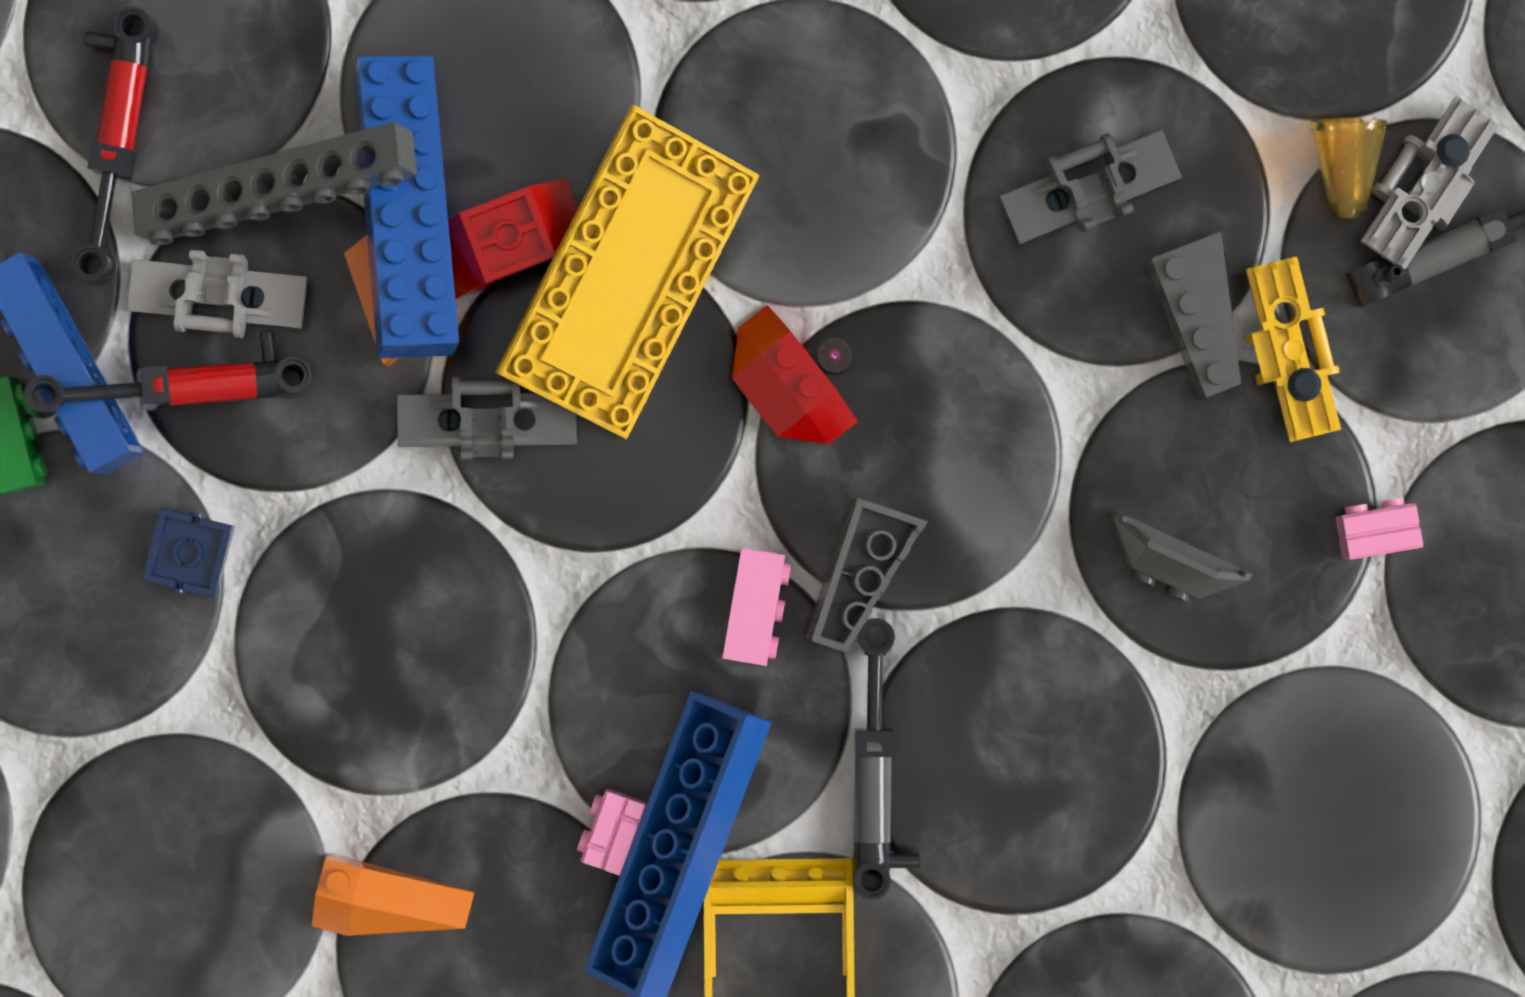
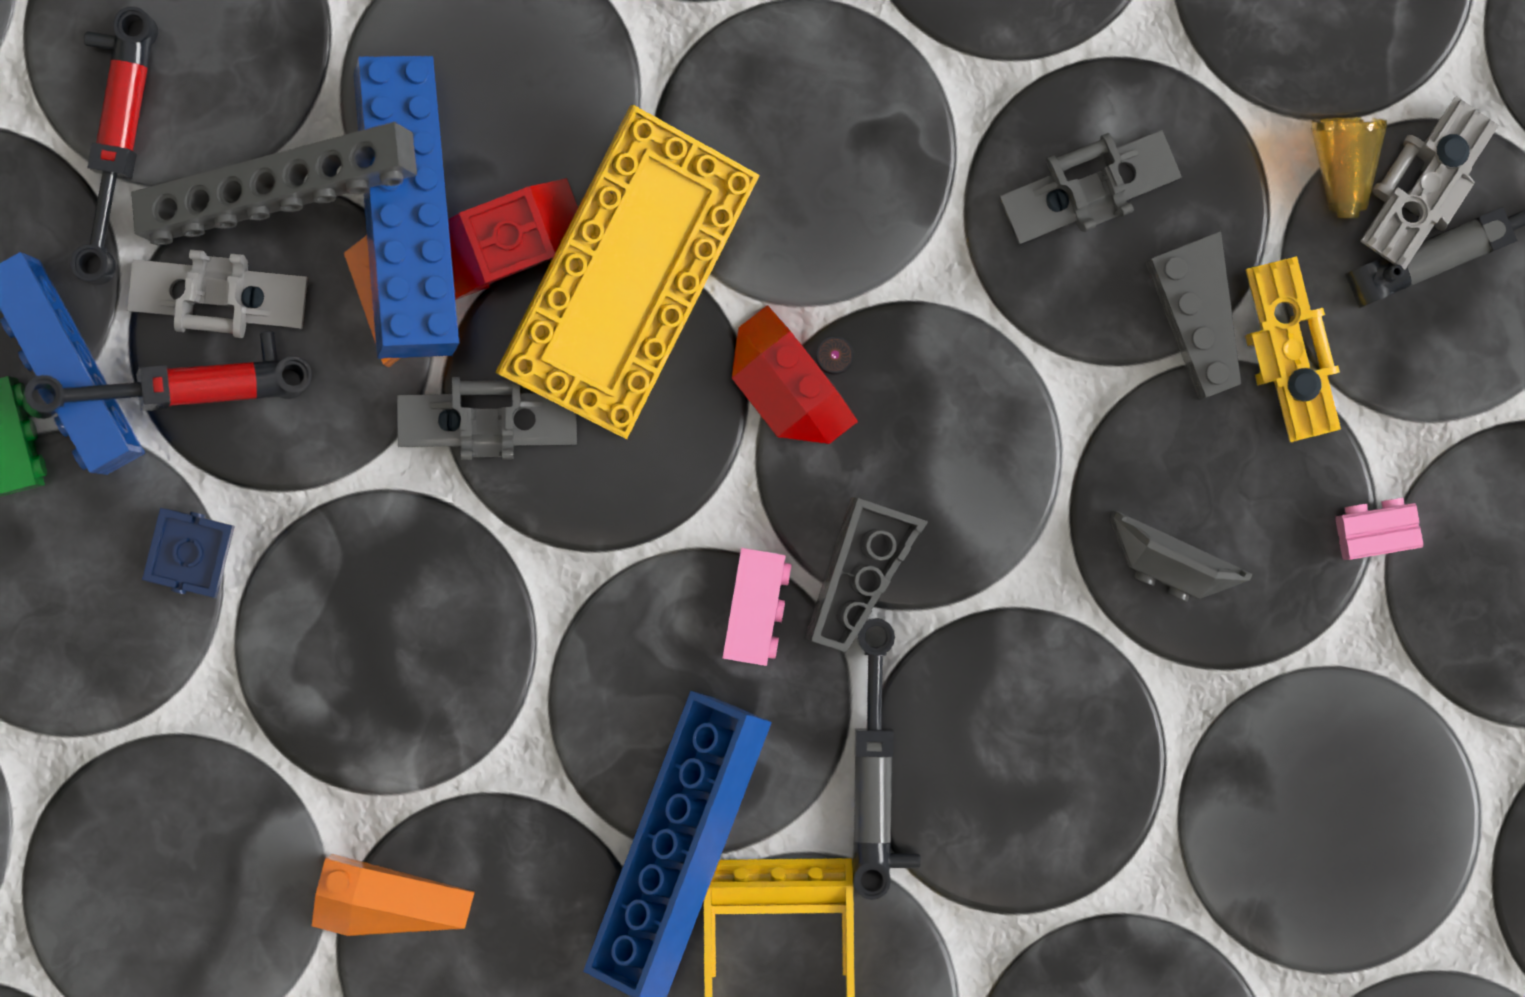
bright pink brick [577,788,648,876] -> none

